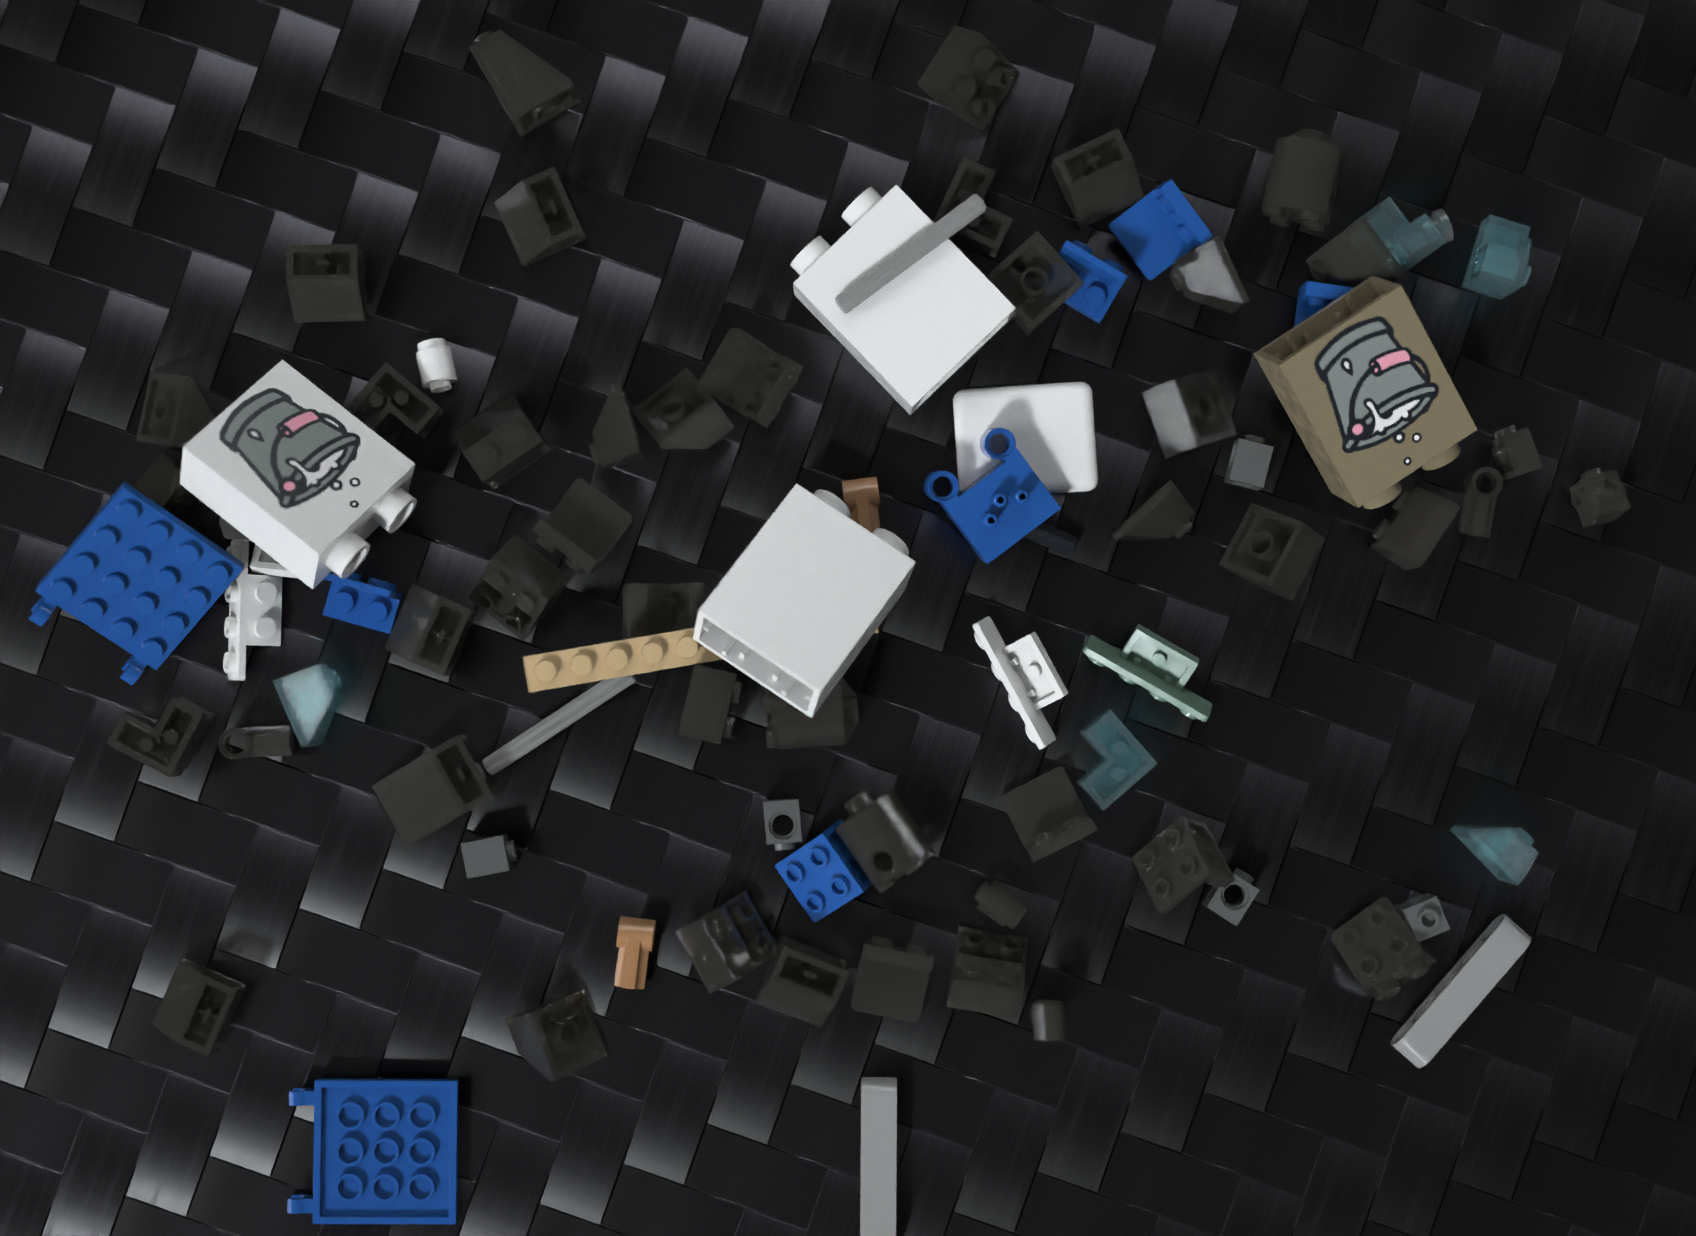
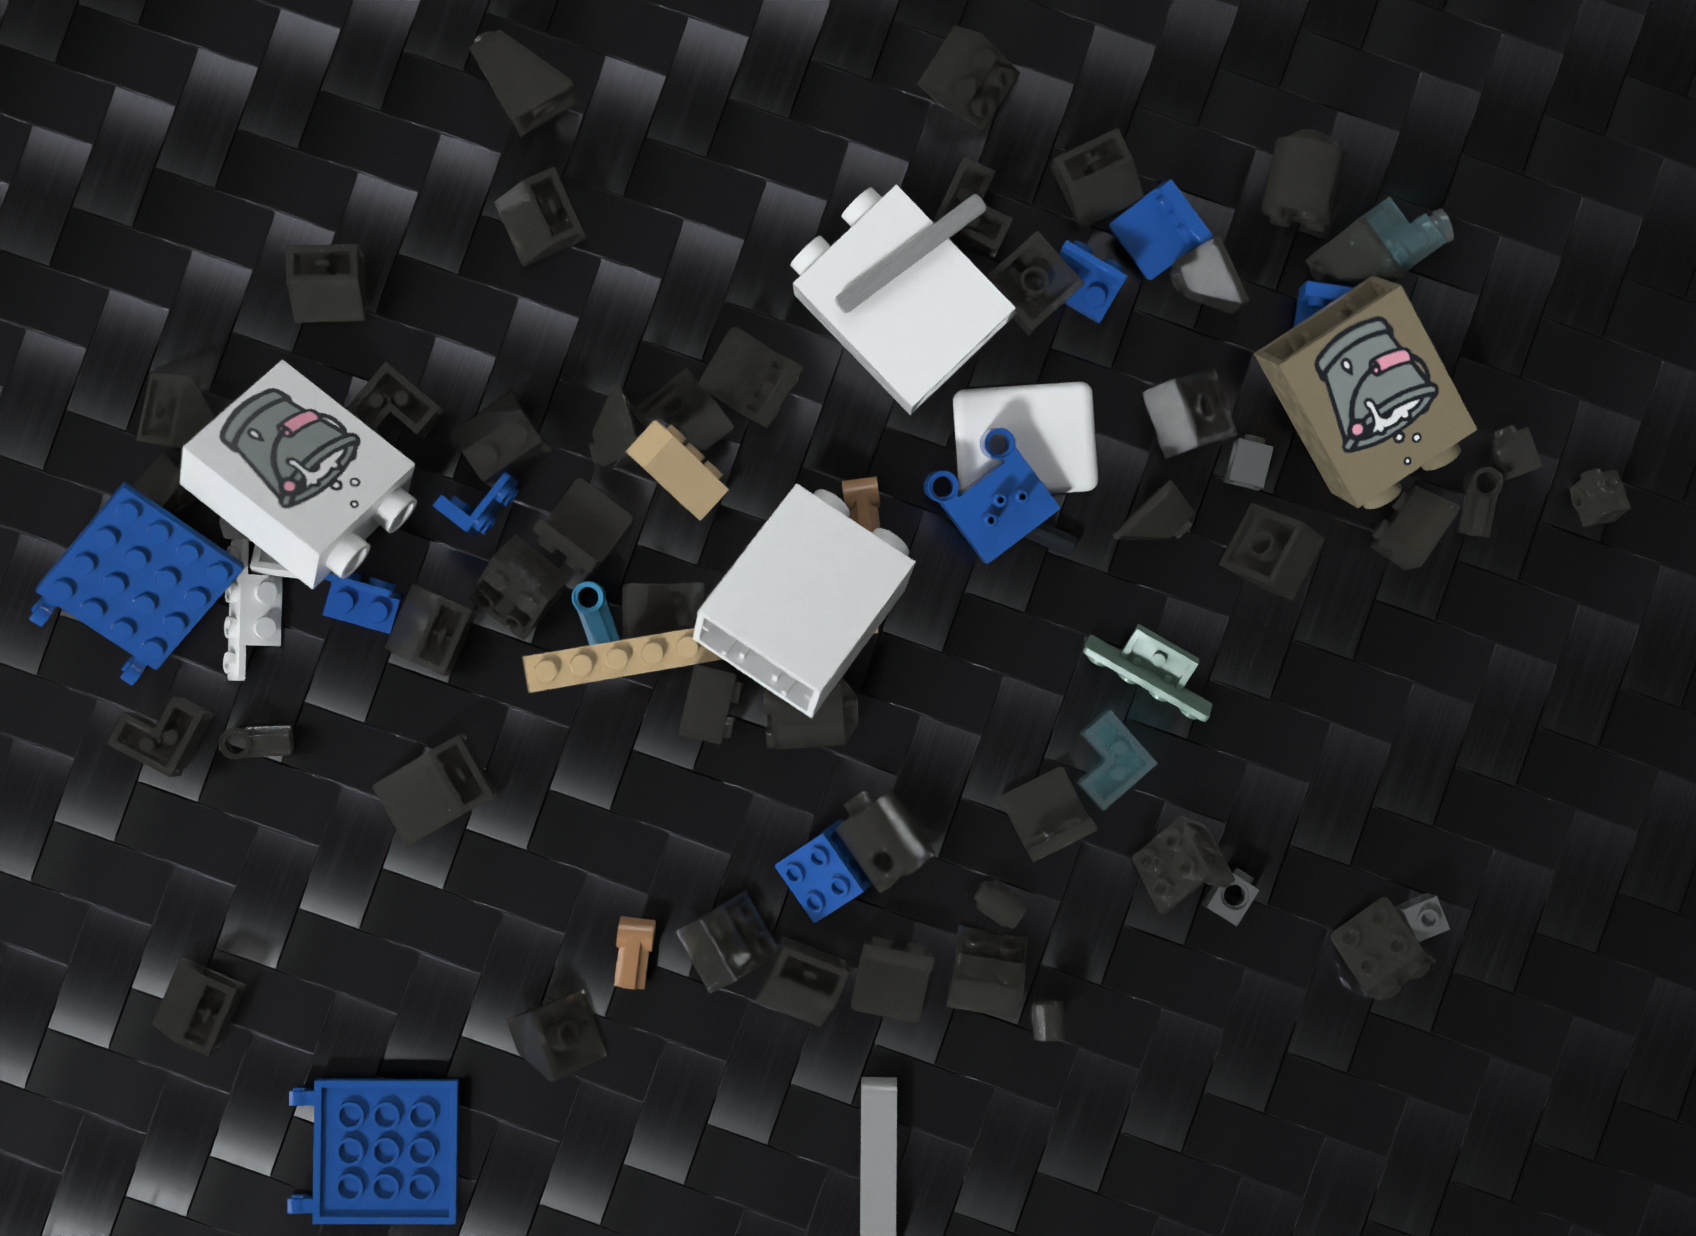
clear light blue slope [273,664,342,747] -> none
white brick [416,338,457,393] -> none
dark grey brick [461,834,518,879] -> none
light grey axle [482,675,636,775] -> none
dark grey brick [763,798,803,850] -> none
white bracket [972,616,1068,749] -> none
light grey beam [1391,914,1532,1068] -> none
clear light blue slope [1450,825,1539,885] -> none
clear light blue brick [1461,214,1532,300] -> none
none -> blue bracket [433,471,519,537]
none -> dark azure piece [572,581,621,645]
none -> tan brick [626,420,729,521]

